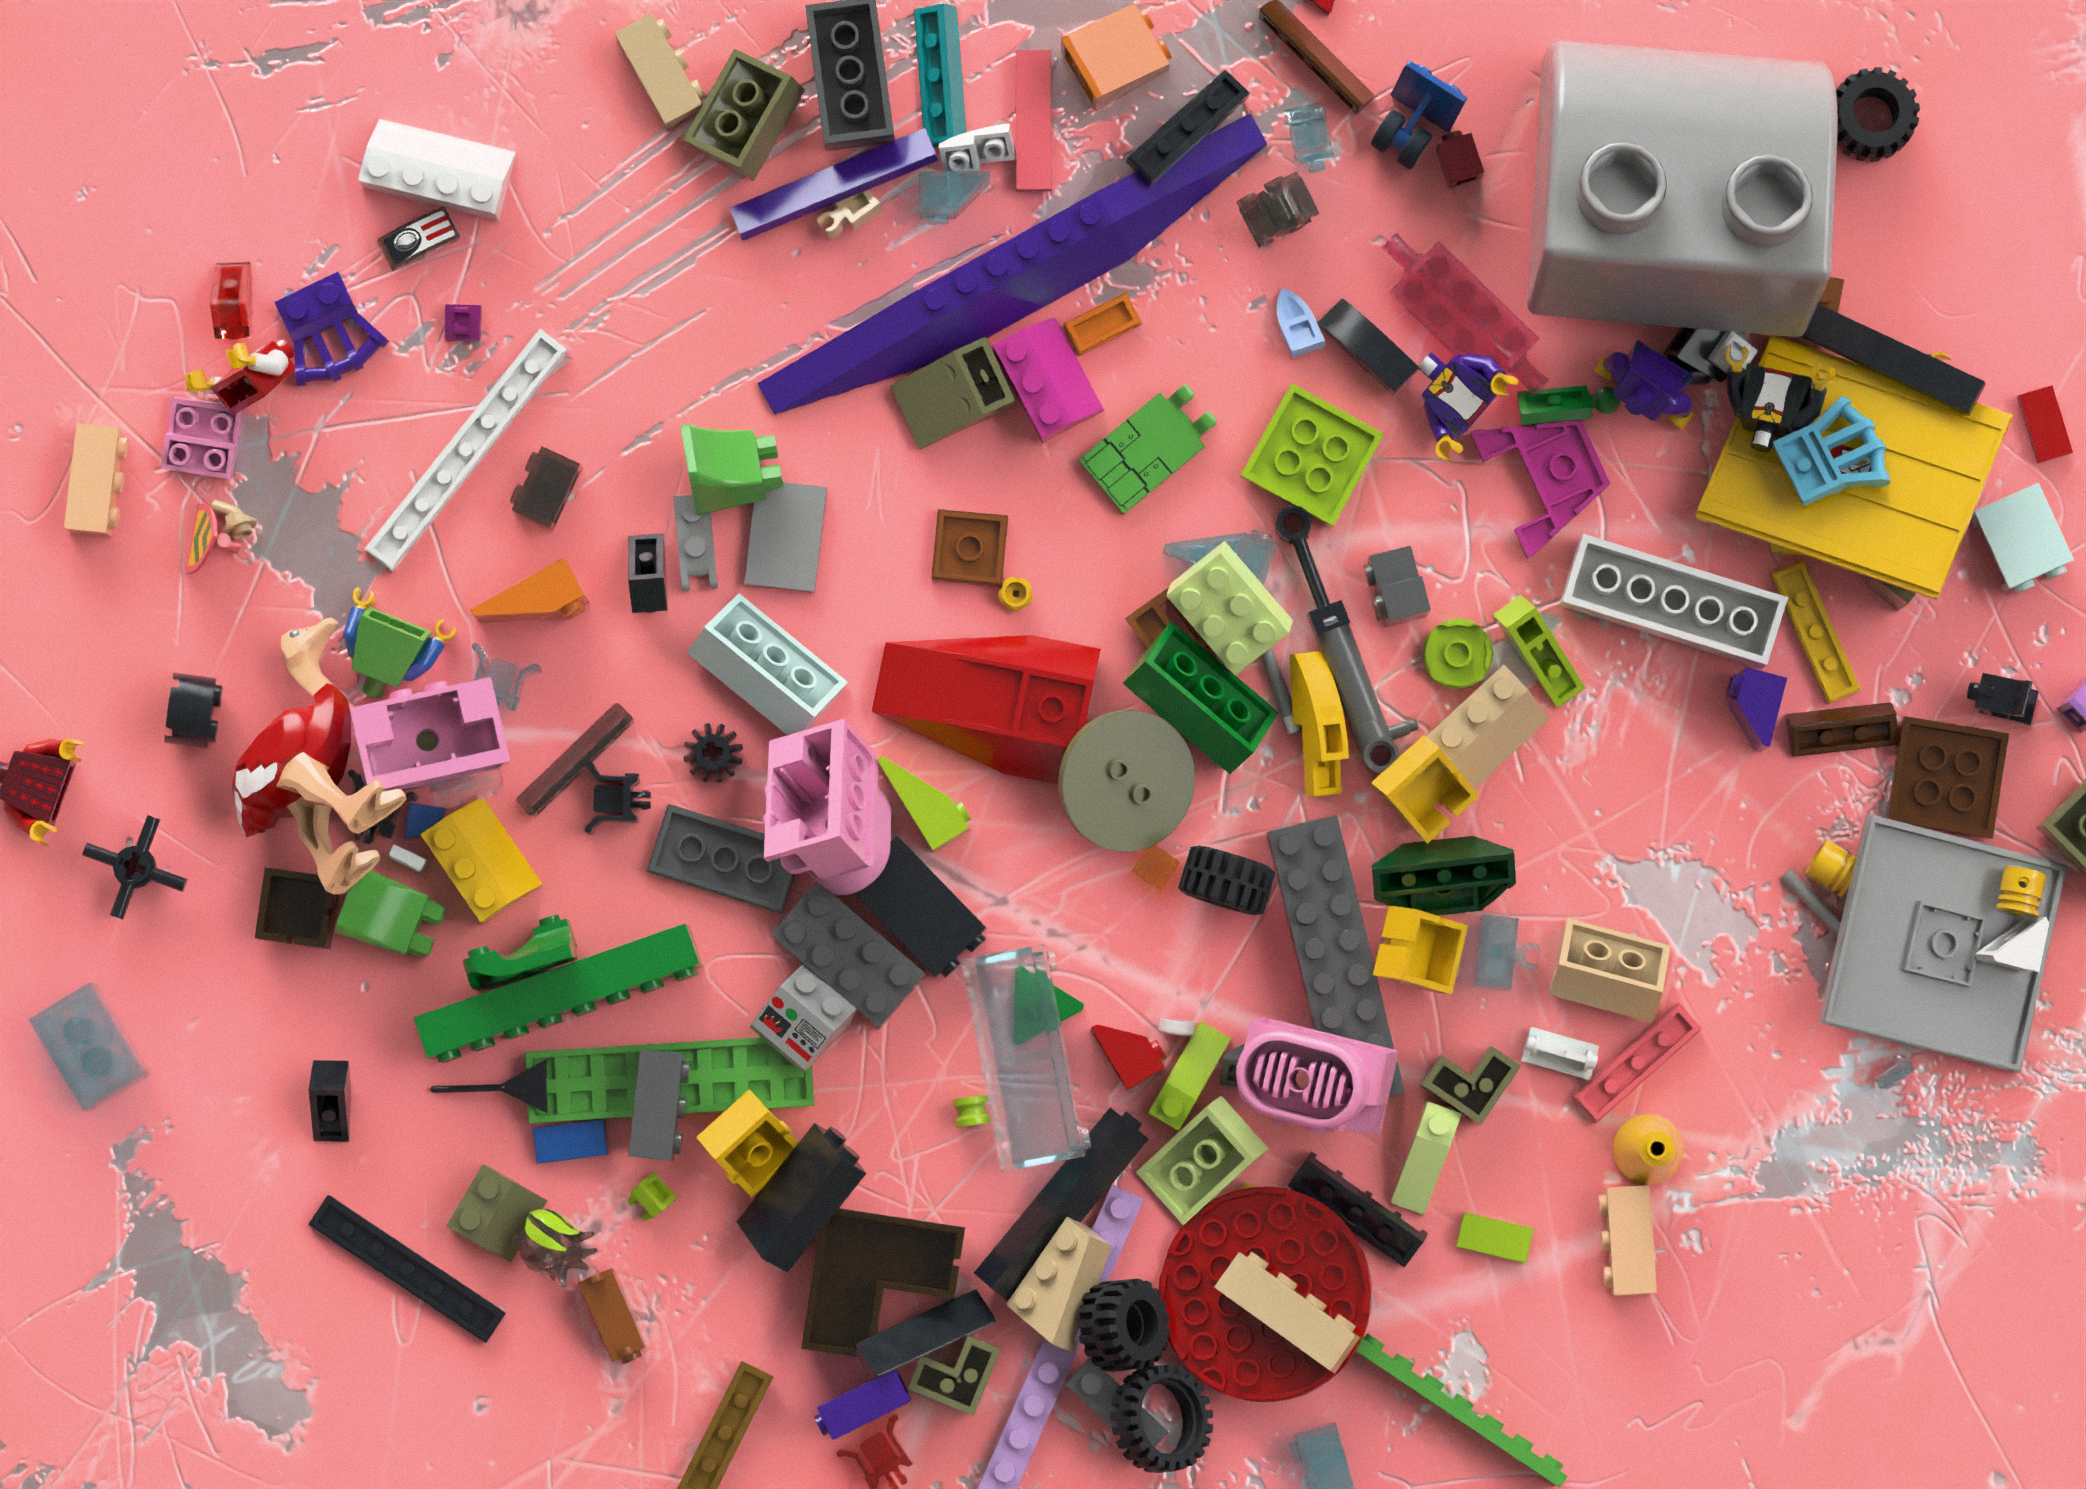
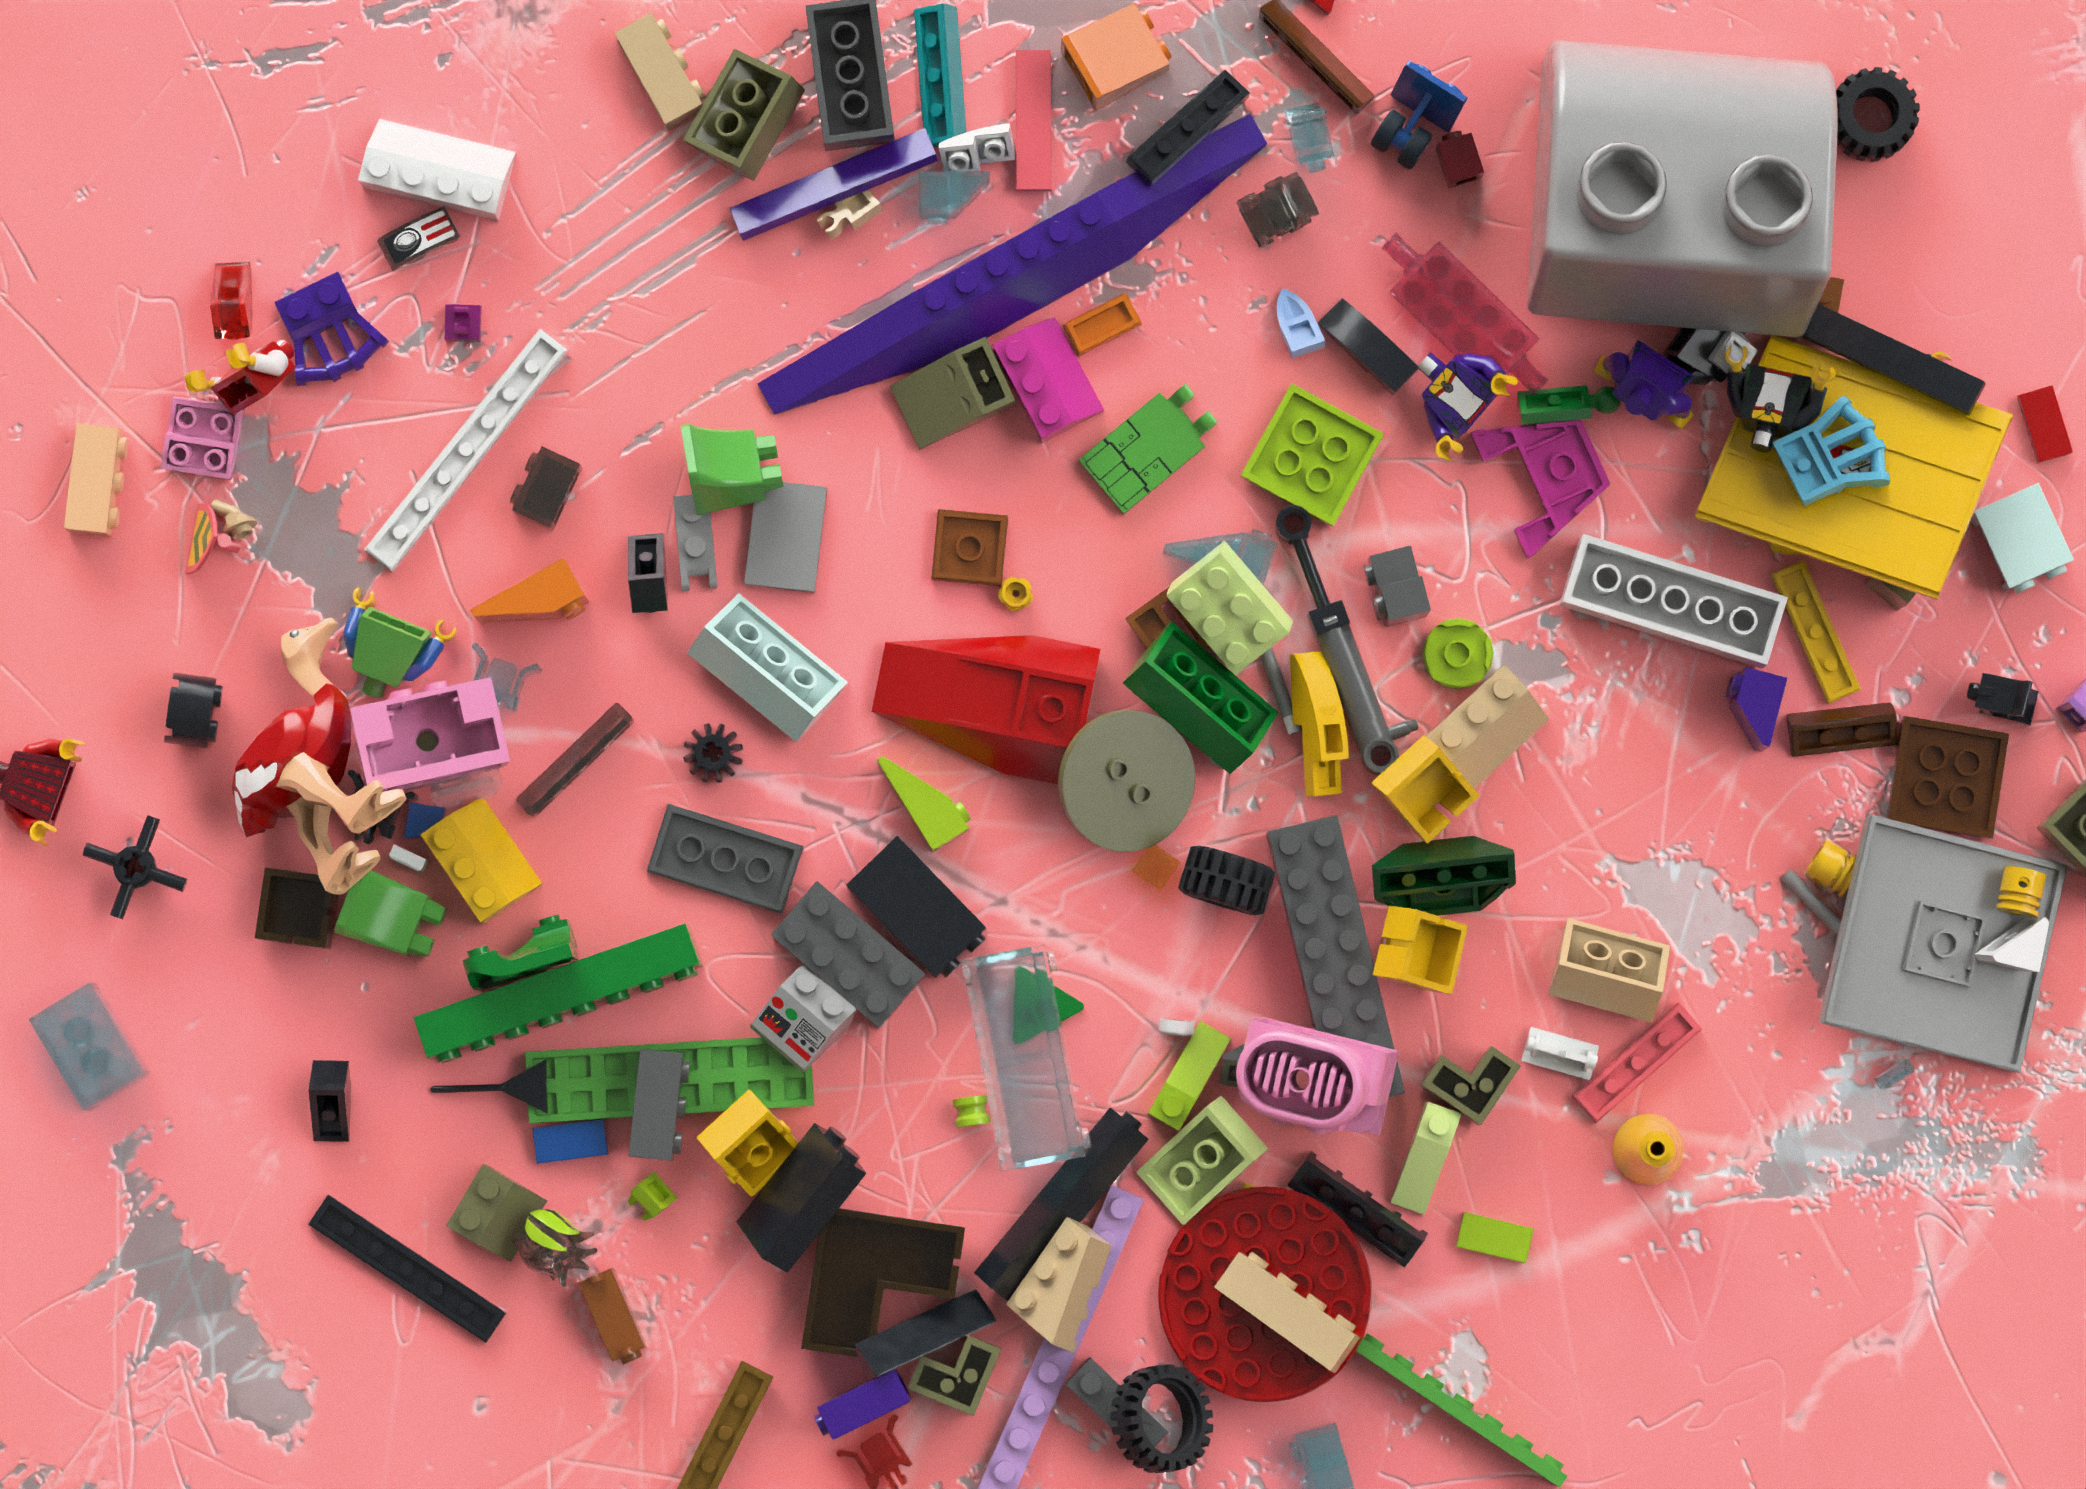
black piece [585,762,652,835] -> none
bright pink brick [763,719,892,895] -> none
black tyre [1077,1278,1171,1372] -> none
red slope [1090,1024,1167,1090] -> none
clear light blue brick [1473,914,1540,991] -> none
lime slope [1492,595,1586,708] -> none
light nougat brick [1598,1185,1657,1295] -> none

